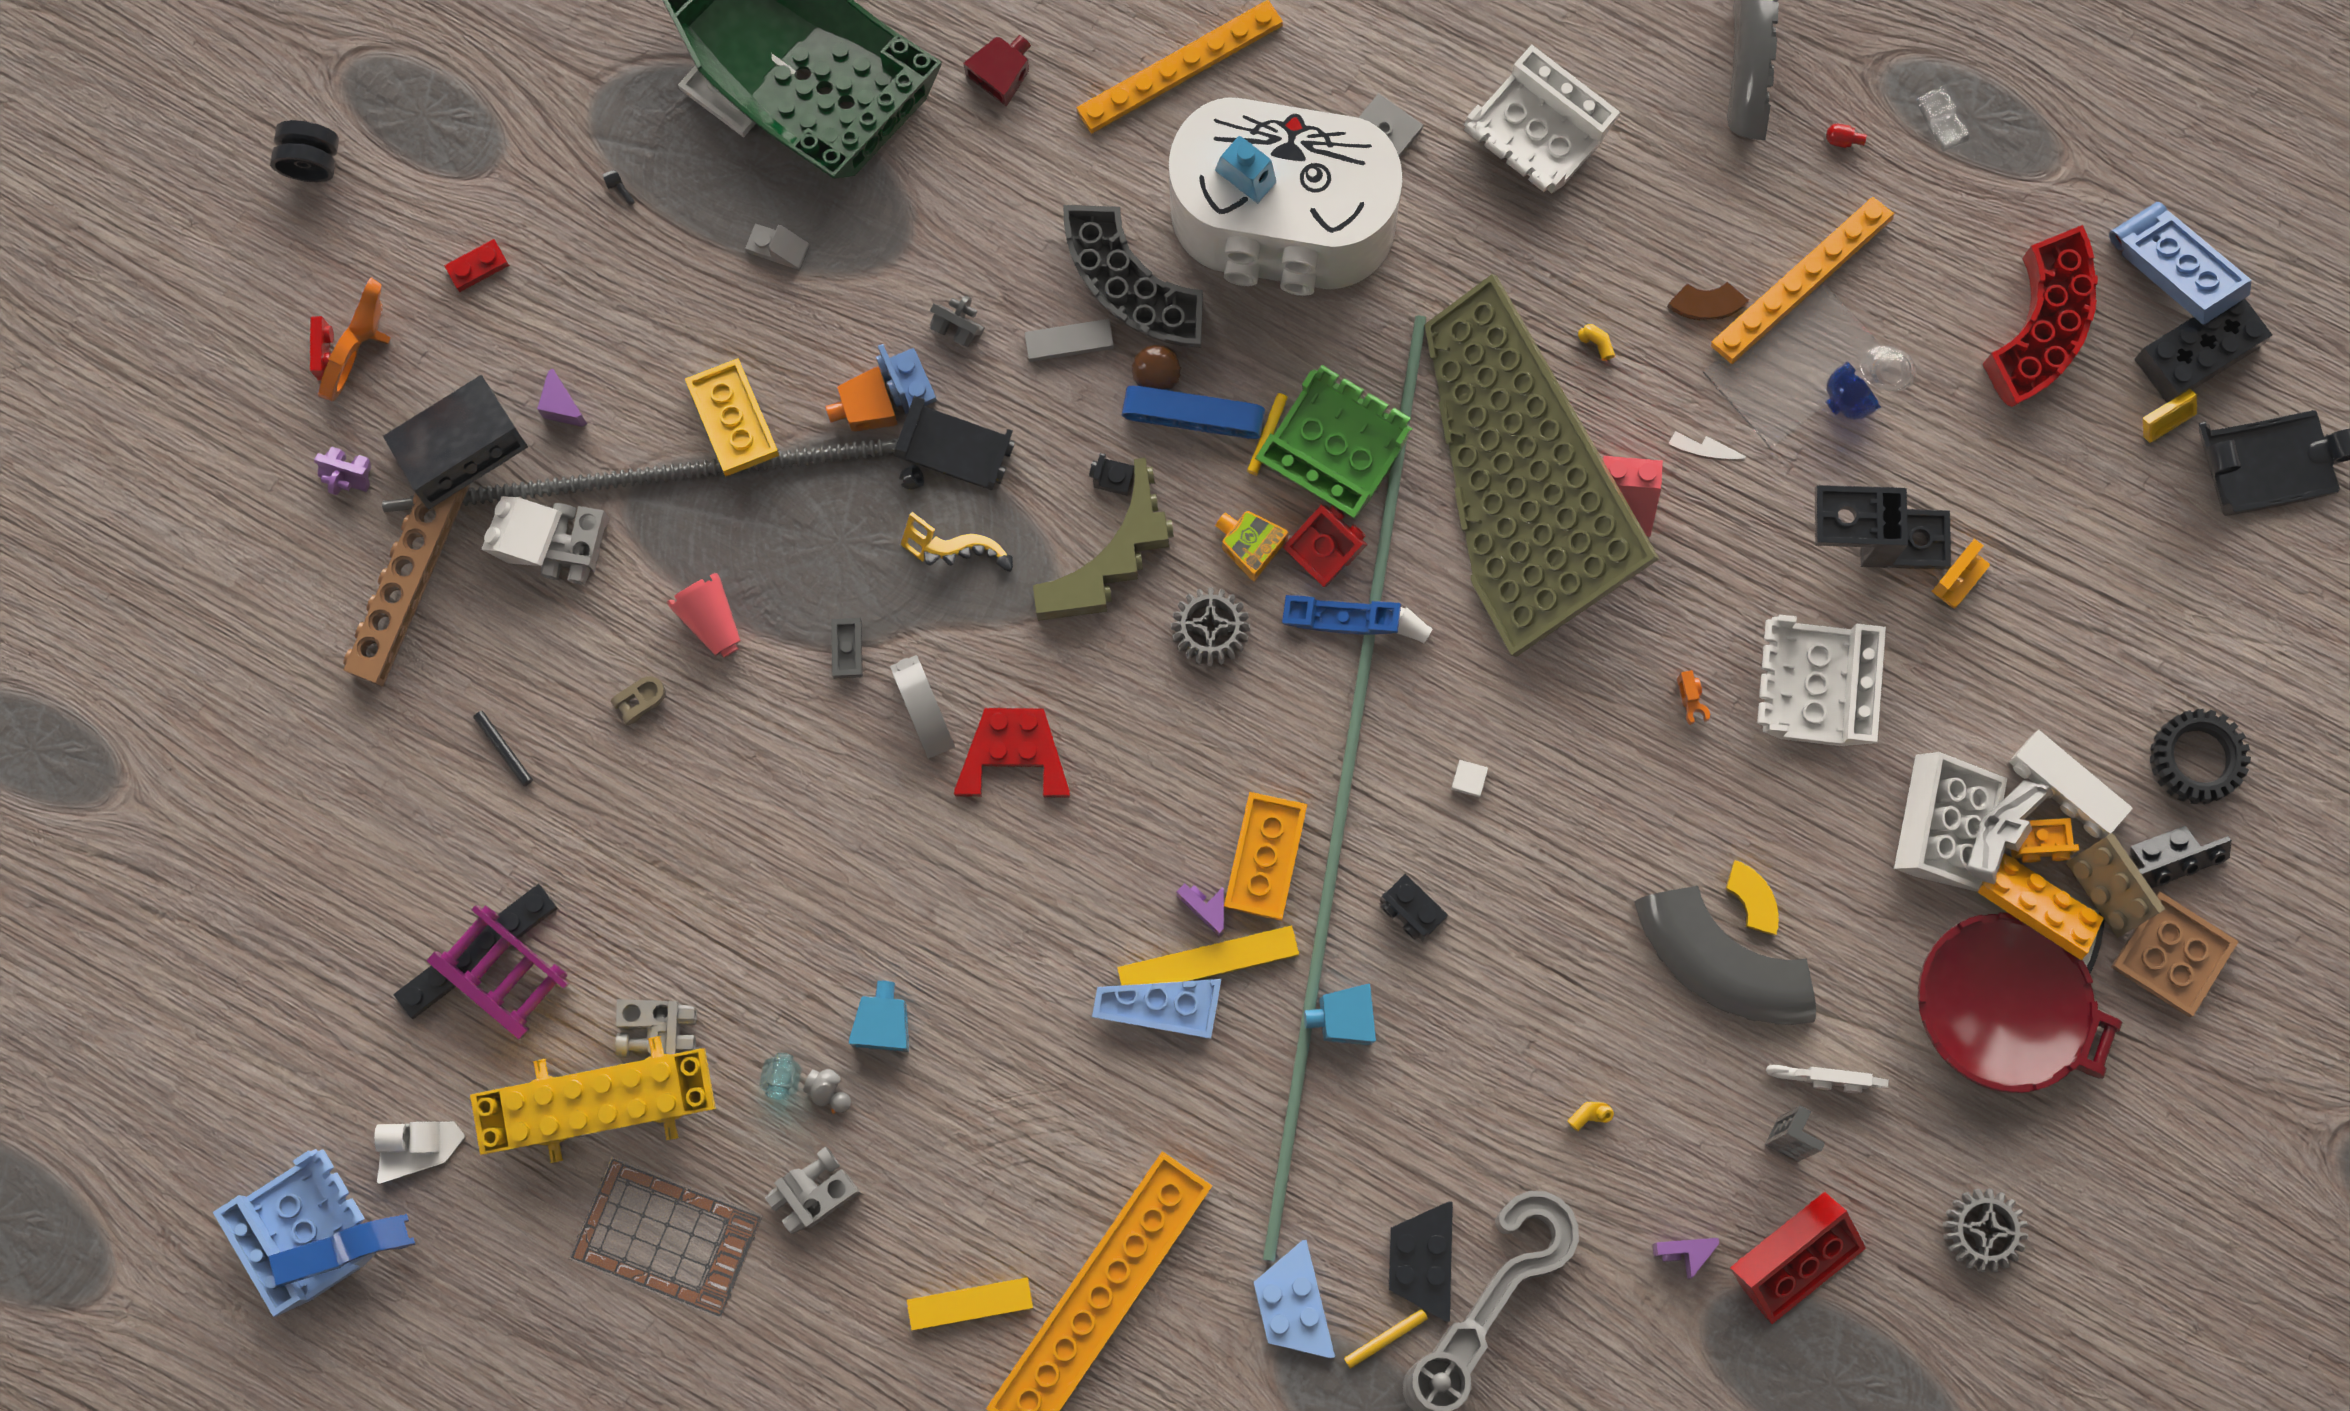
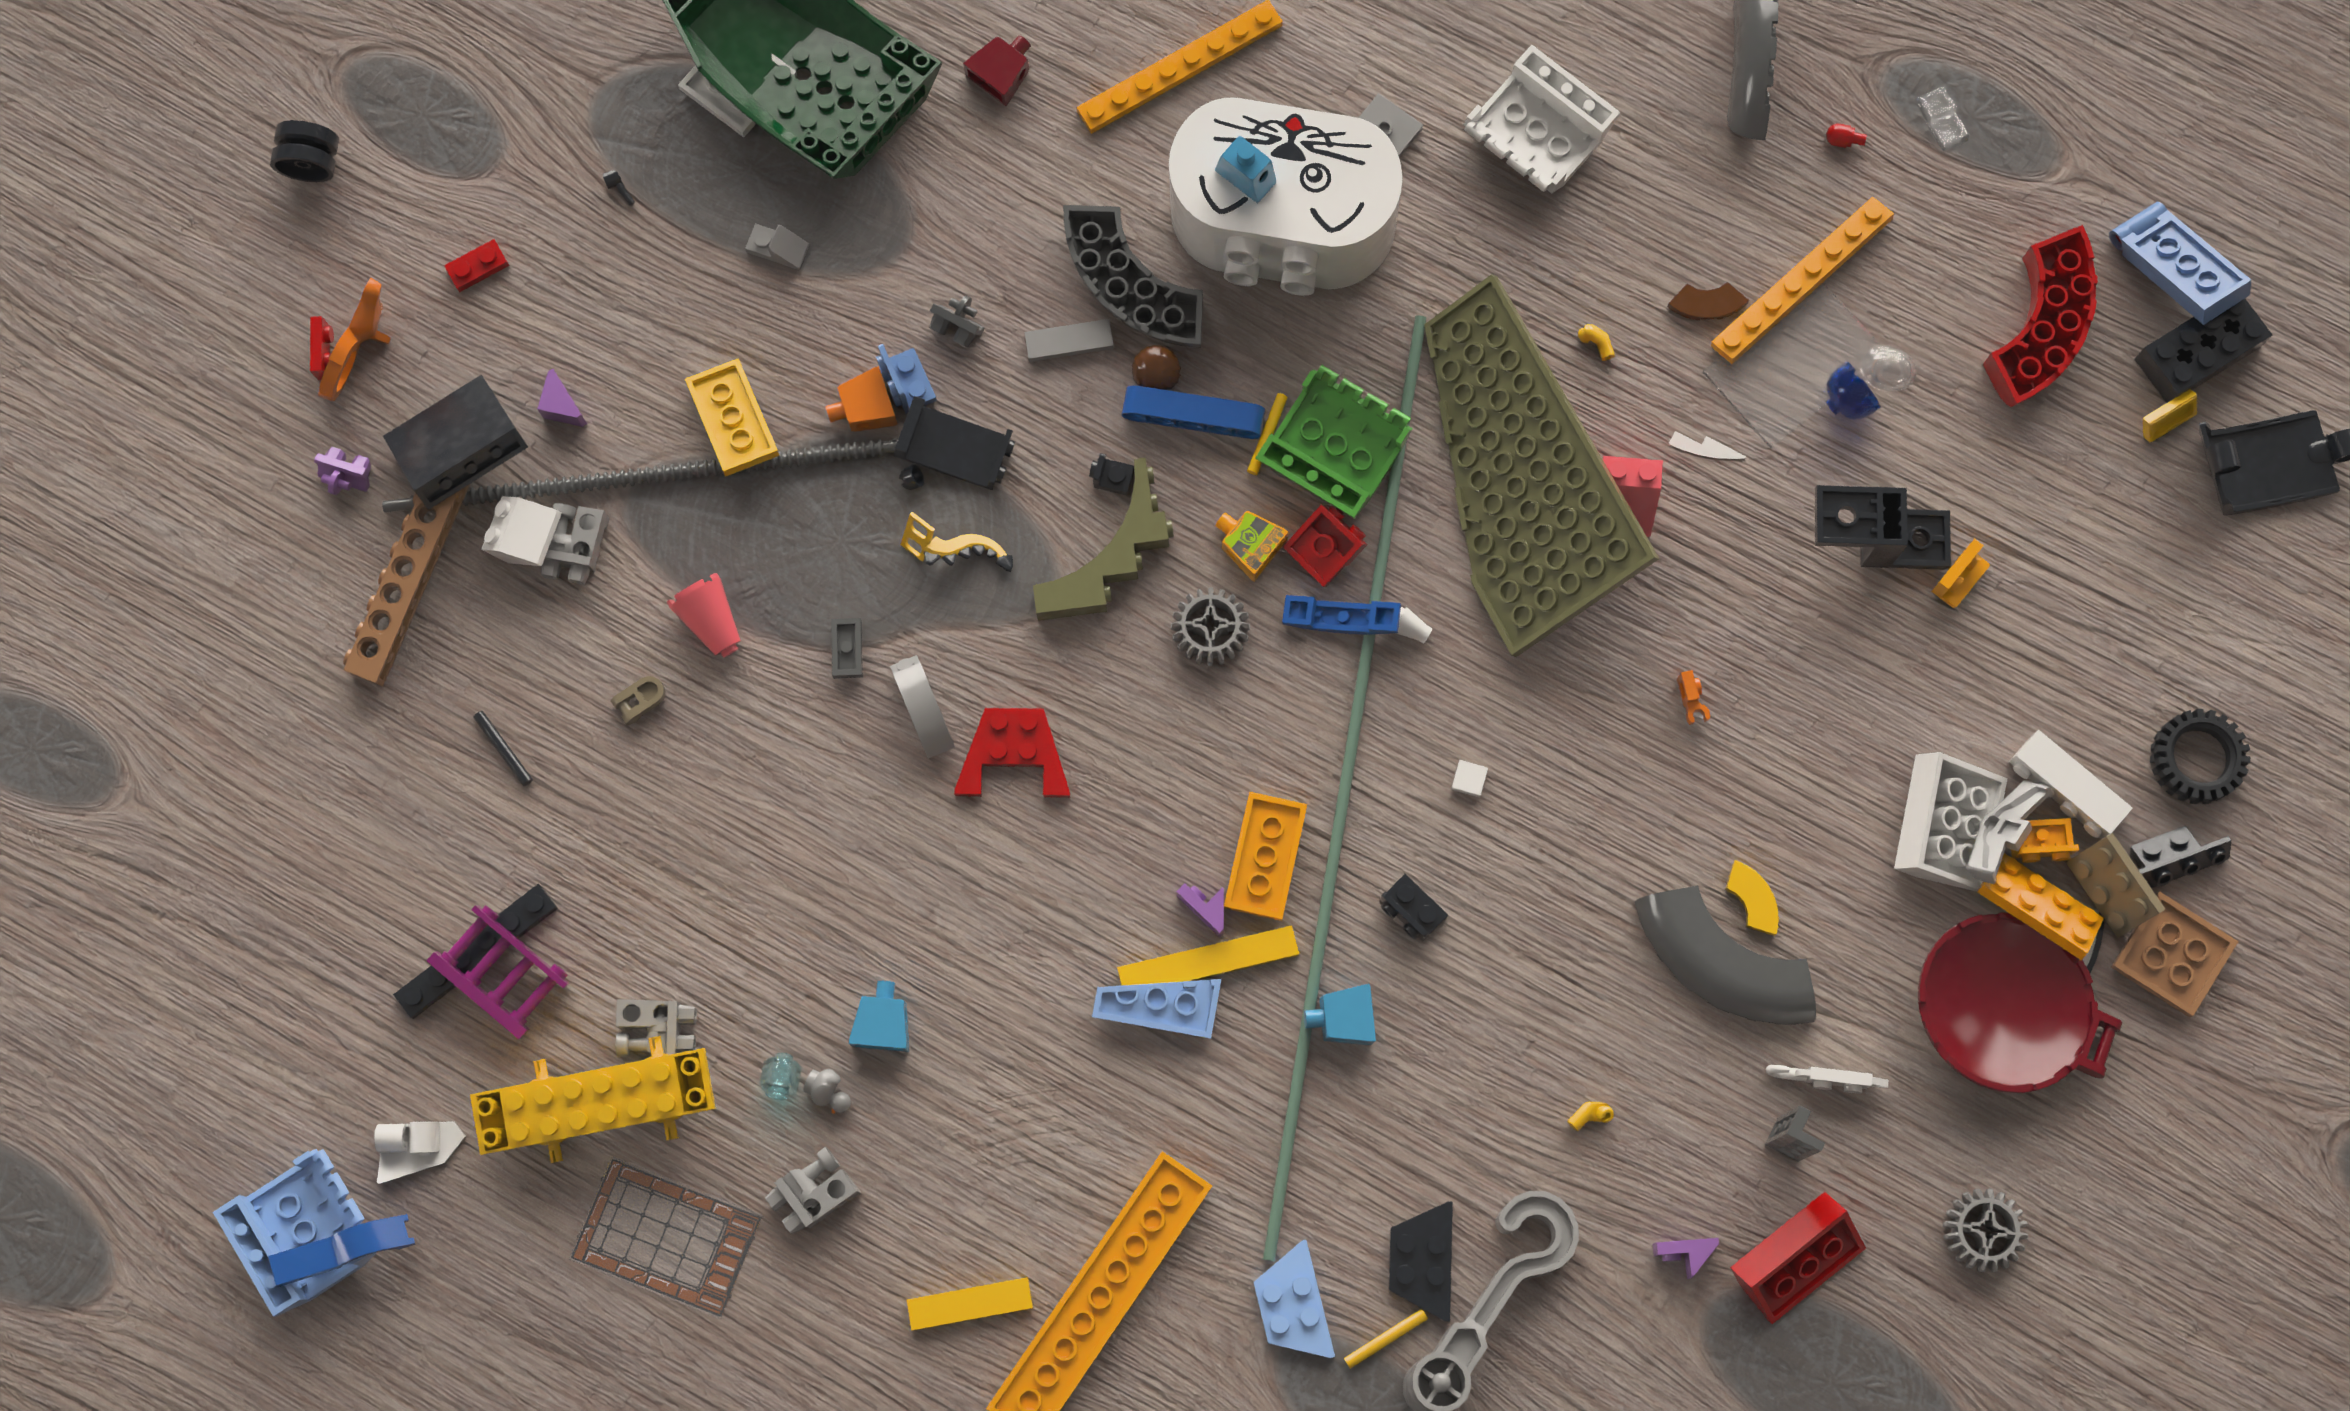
white slope [1757,615,1886,746] -> none

